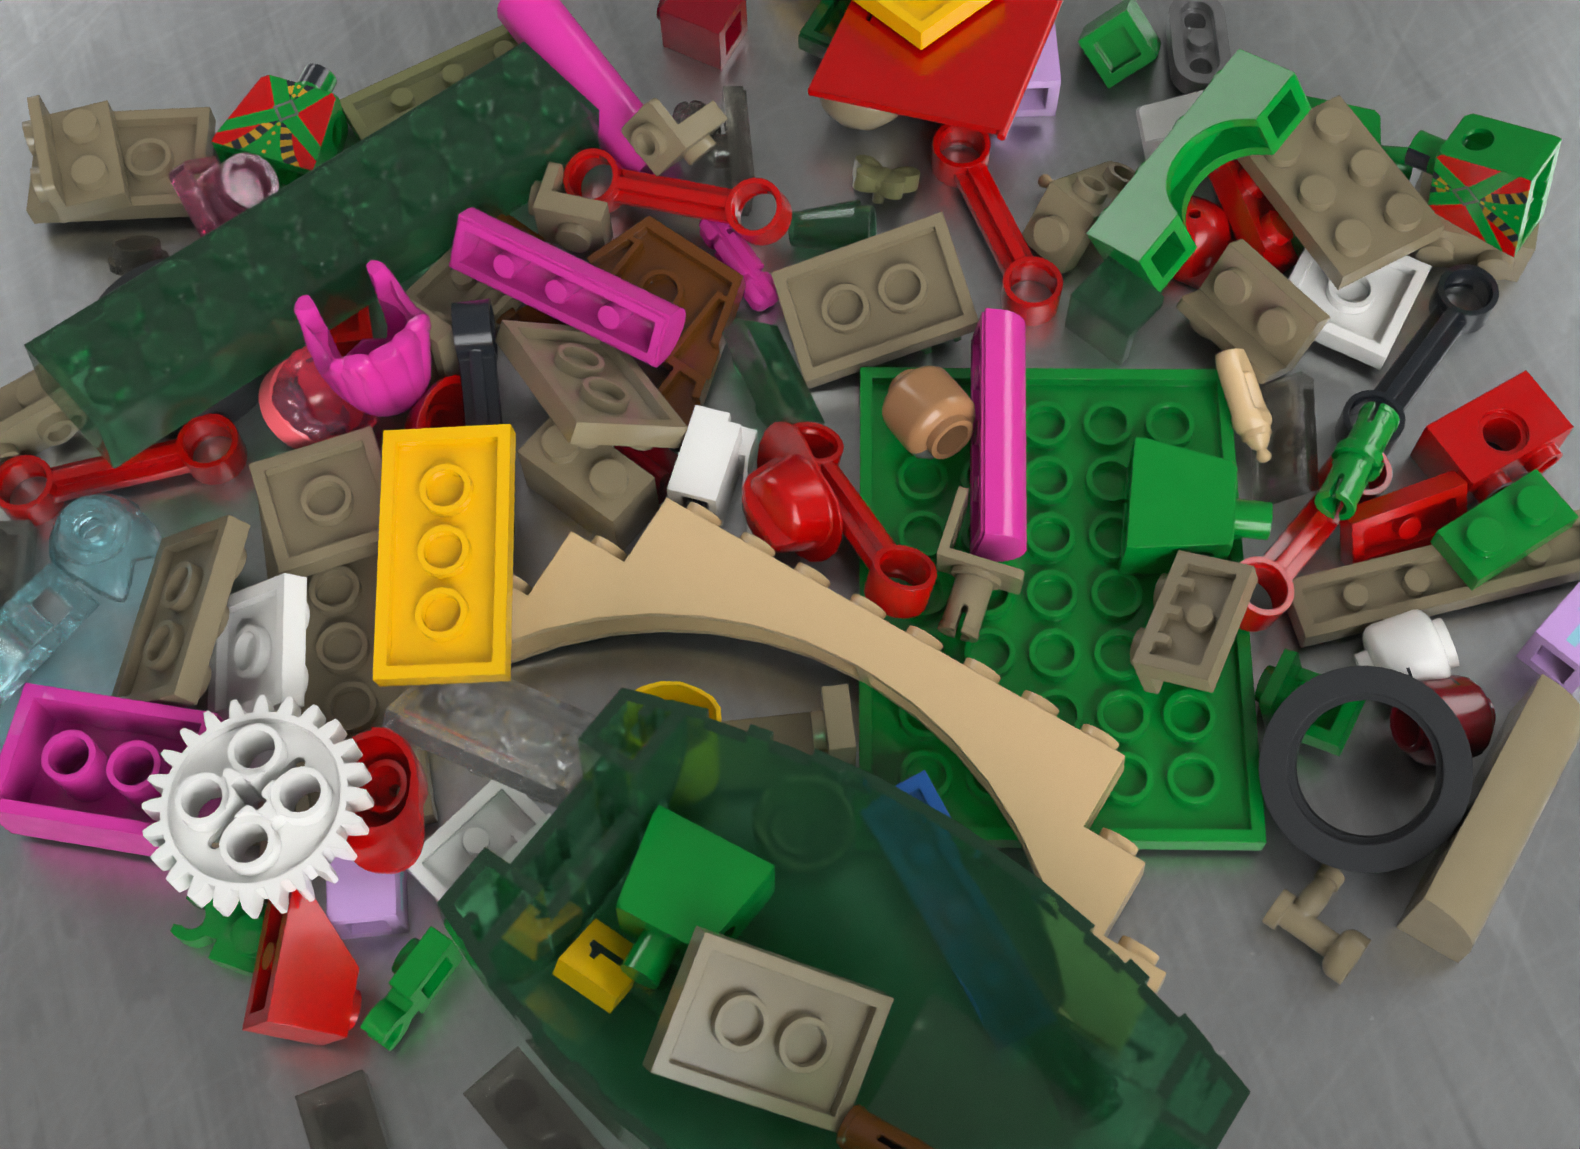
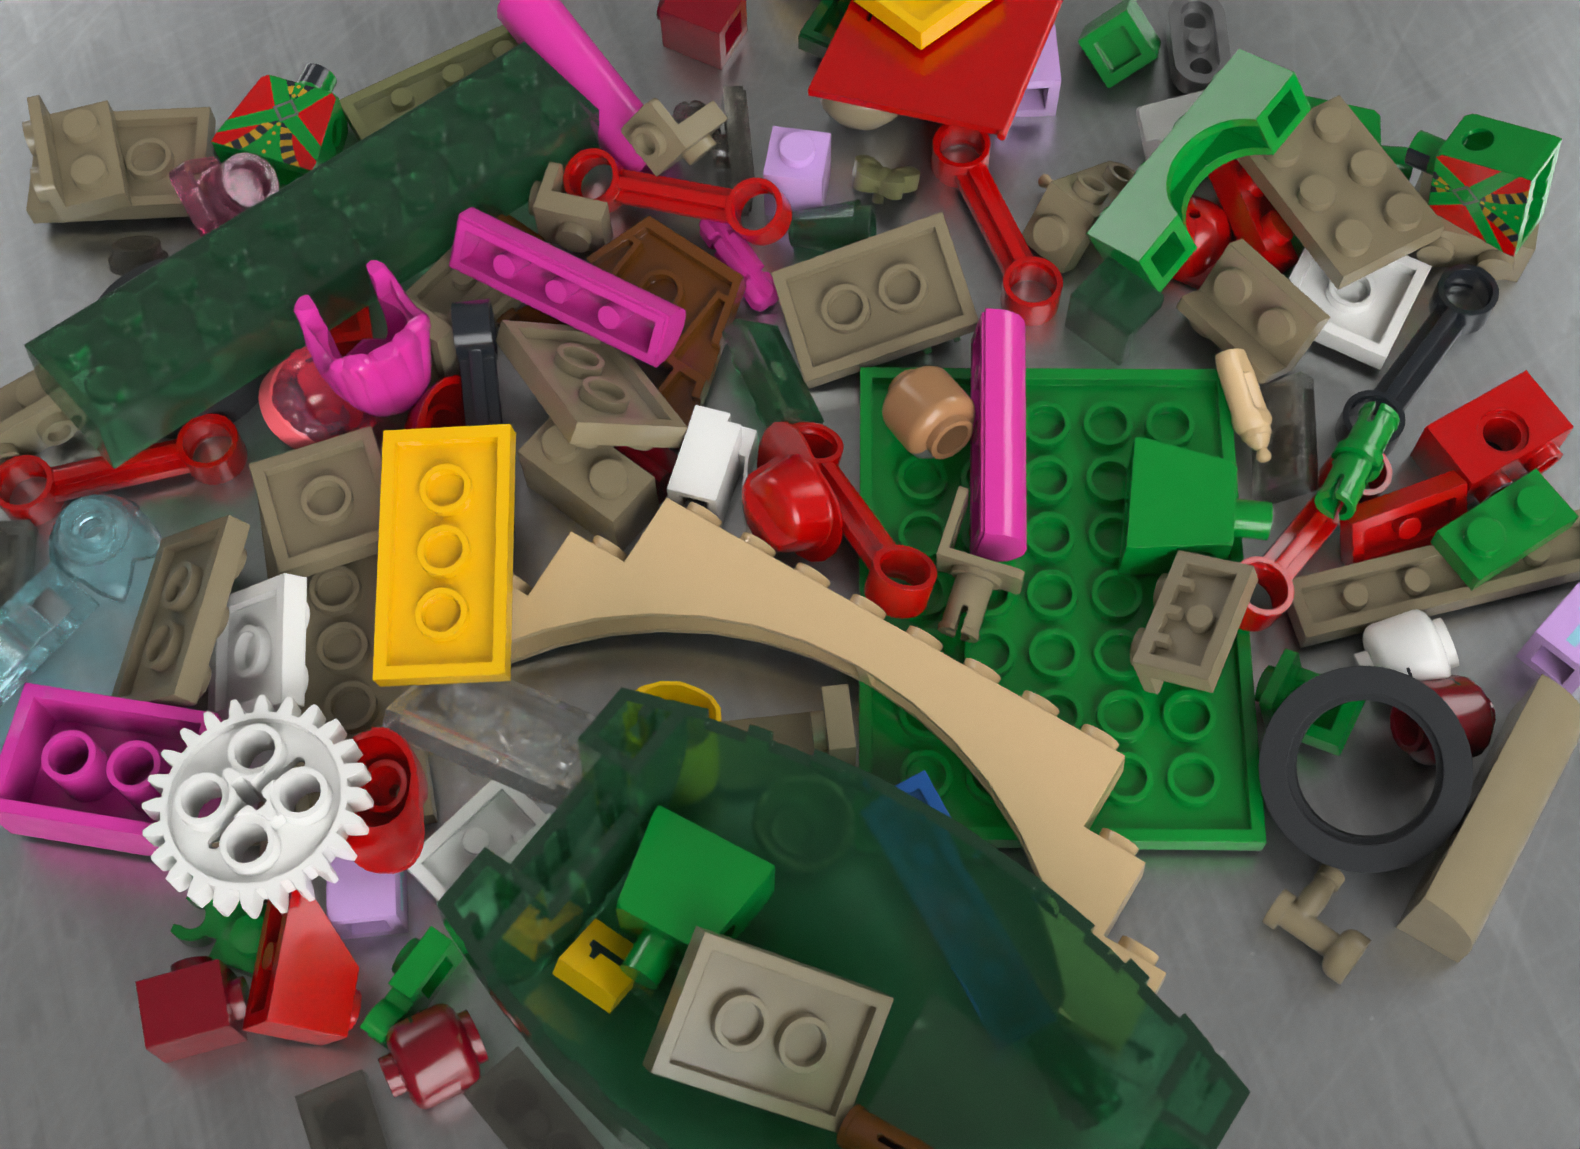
none -> dark red brick [135,956,250,1063]
none -> dark red head [377,1003,489,1109]
none -> lavender brick [763,126,831,222]

